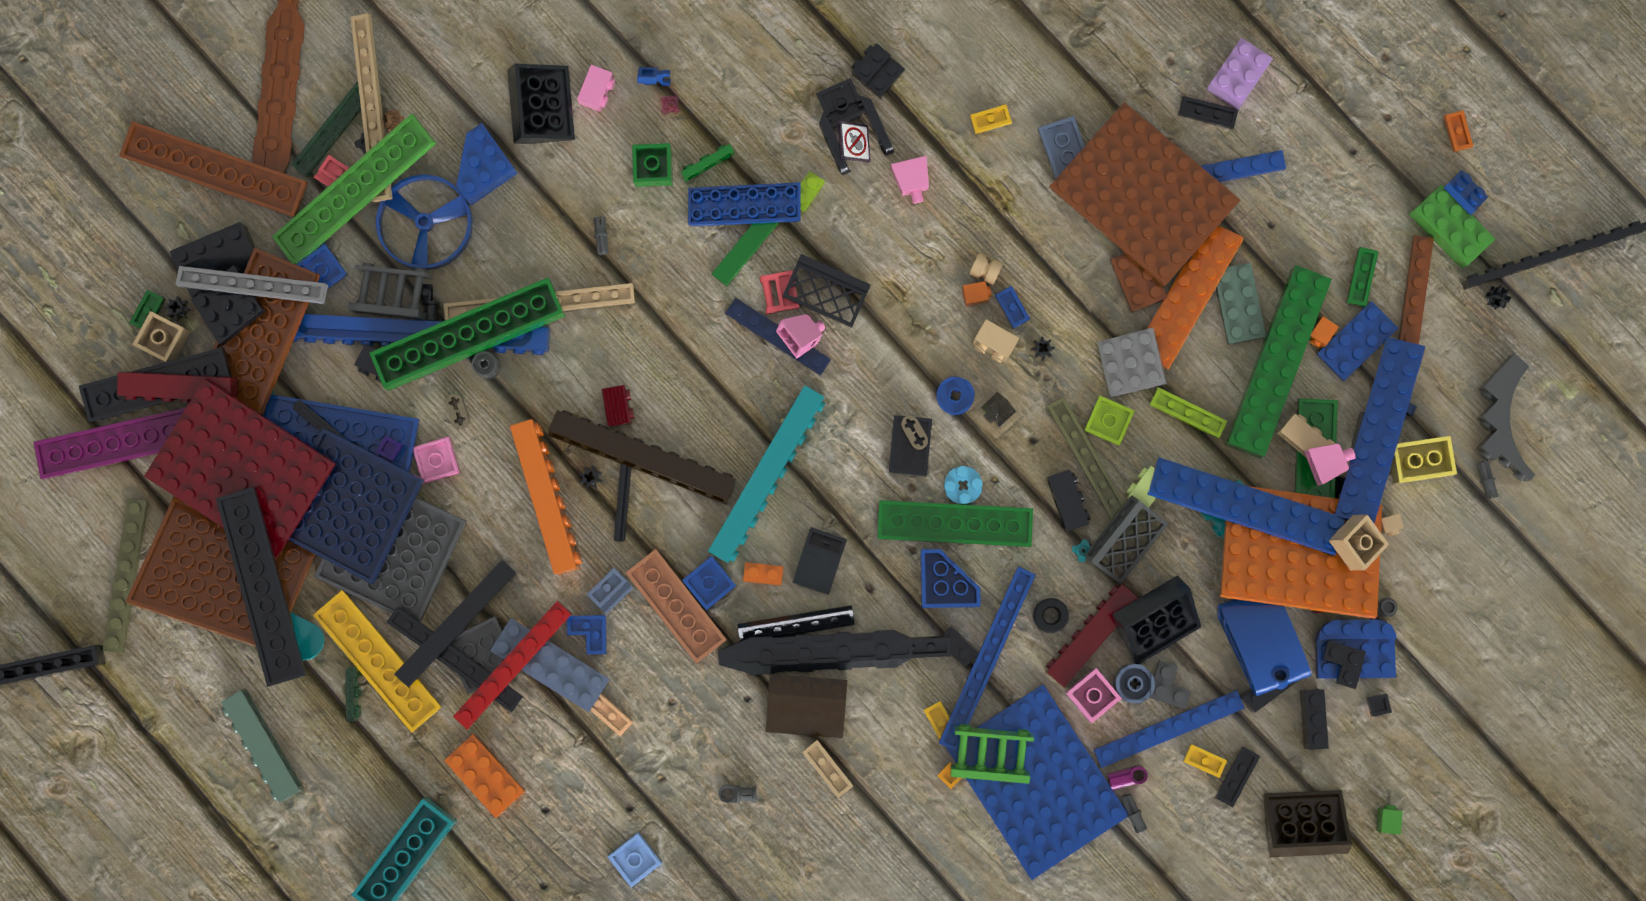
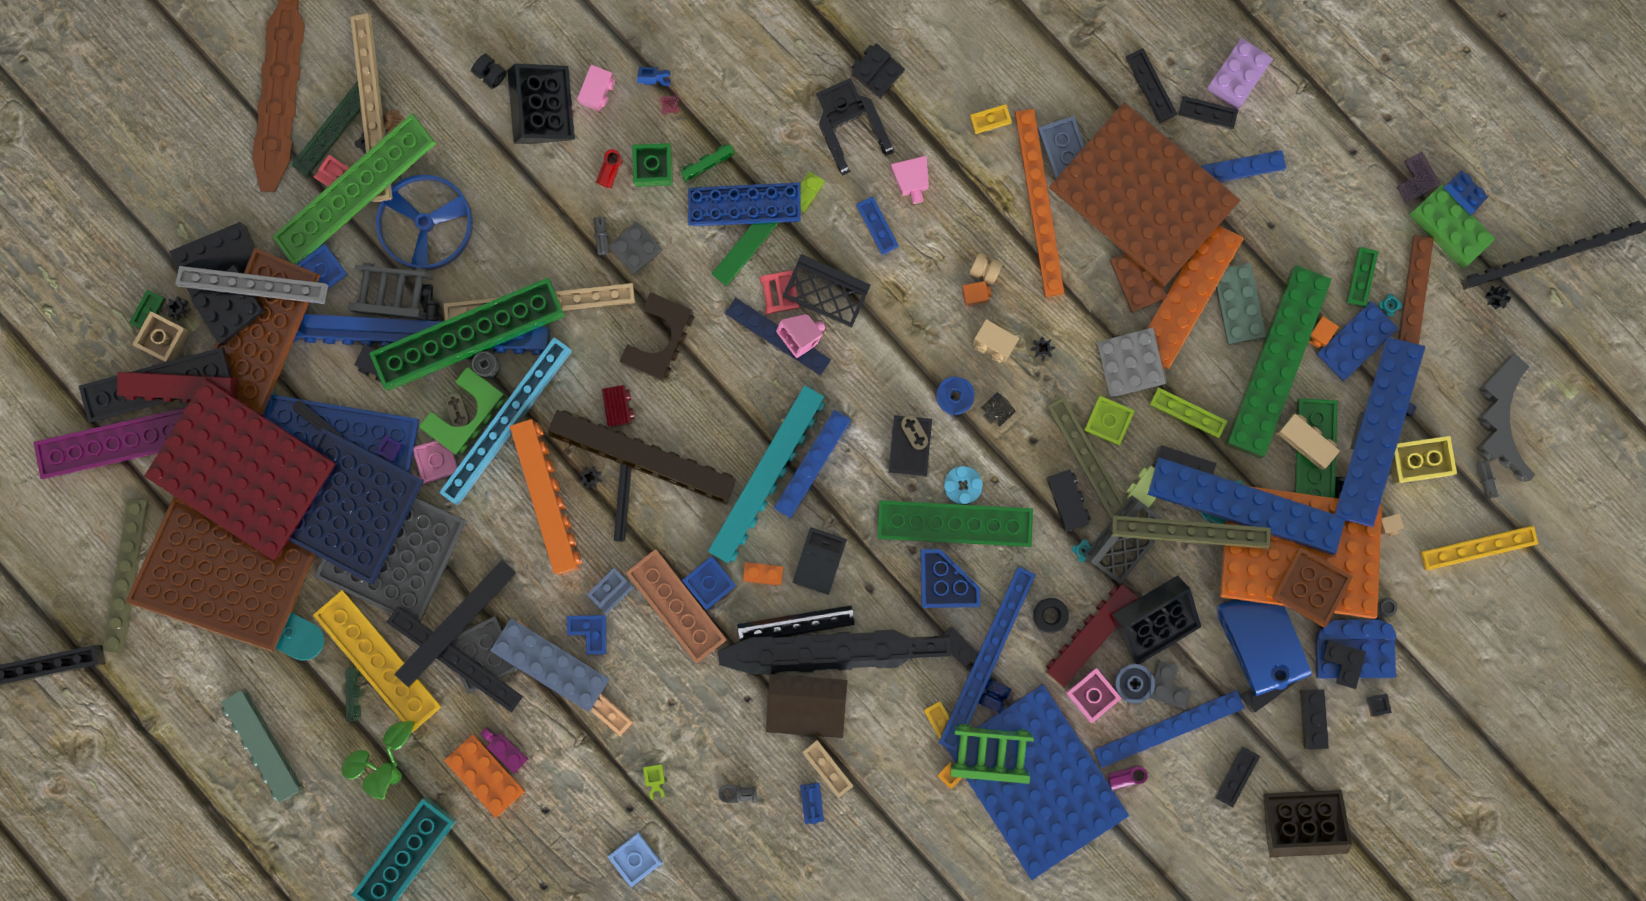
dark orange plate [119,121,308,217] -> none
black plate [216,487,307,687] -> none
red plate [453,601,572,730] -> none
blue brick [457,123,518,206] -> none
piece [838,121,871,163] -> none
blue plate [995,286,1030,329] -> none
dark grey axle [1122,794,1147,833] -> none
yellow plate [1183,744,1227,778] -> none
bright pink torso [1304,444,1356,486] -> none
tan brick [1329,514,1389,570] -> none
bright green brick [1376,804,1403,834] -> none
orange plate [1443,110,1473,153] -> none
none -> bright green plant [341,721,414,799]
none -> bright green arch [419,367,505,457]
none -> medium azure brick [439,338,572,505]
none -> black wheel [471,53,507,89]
none -> magenta plate [480,727,528,774]
none -> red piece [596,149,623,189]
none -> dark grey plate [609,221,662,275]
none -> dark brown arch [619,292,695,382]
none -> lime plate [643,764,665,800]
none -> blue brick [774,409,851,519]
none -> blue hinge [800,783,824,824]
none -> blue plate [856,196,899,256]
none -> clear blue wheel [978,678,1012,714]
none -> orange plate [1015,109,1064,297]
none -> olive plate [1111,515,1271,549]
none -> black tile [1126,48,1177,124]
none -> black brick [1152,445,1217,475]
none -> dark orange plate [1272,547,1353,628]
none -> teal plate [1379,294,1402,317]
none -> clear purple plate [1397,152,1441,203]
none -> yellow tile [1420,525,1539,571]

